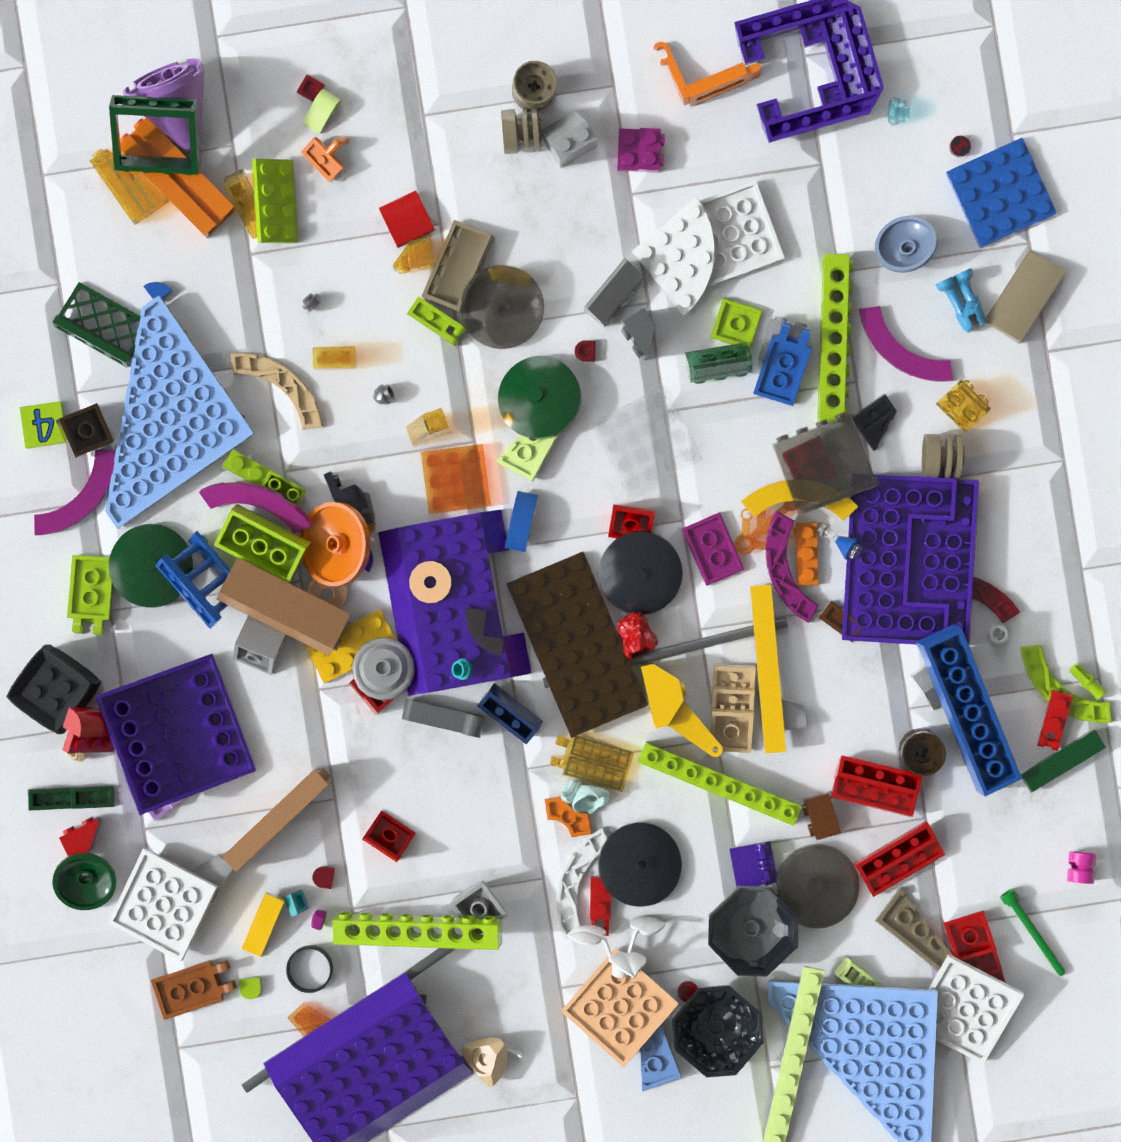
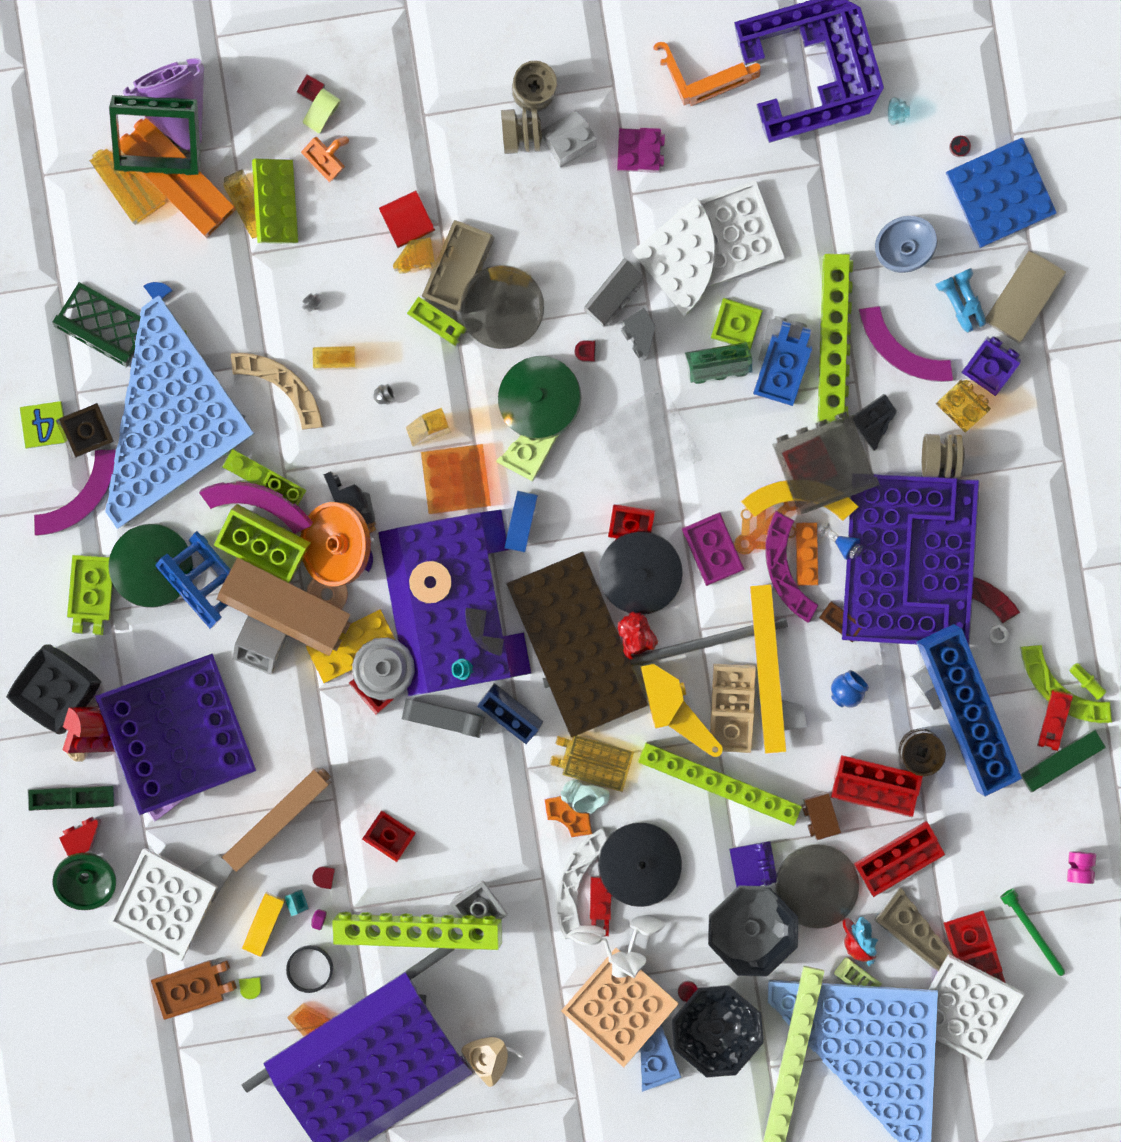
none -> blue piece [831,670,869,708]
none -> hair [843,917,878,966]
none -> dark purple plate [961,336,1021,396]

